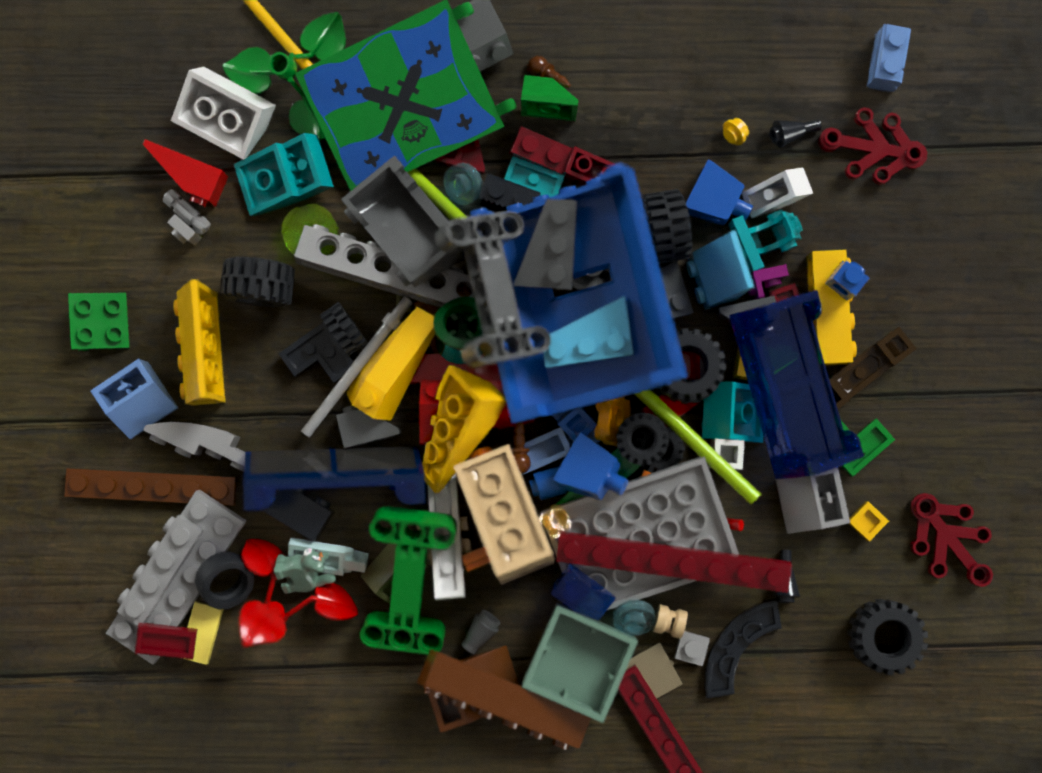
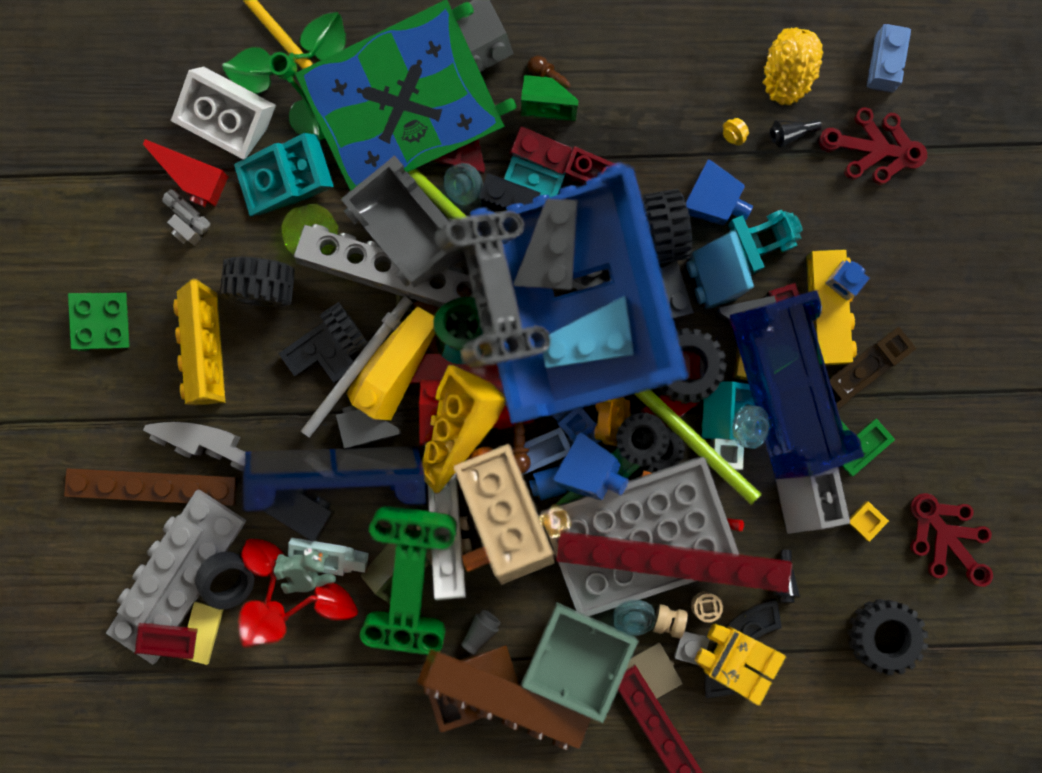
medium blue slope [91,359,178,439] -> none
clear blue slope [551,563,616,620] -> none
white slope [742,168,813,218] -> none
magenta bracket [747,264,789,300] -> none
none -> tan wheel [691,591,723,622]
none -> yellow hips [694,623,786,706]
none -> clear light blue plate [732,405,769,449]
none -> yellow piece [762,28,823,105]

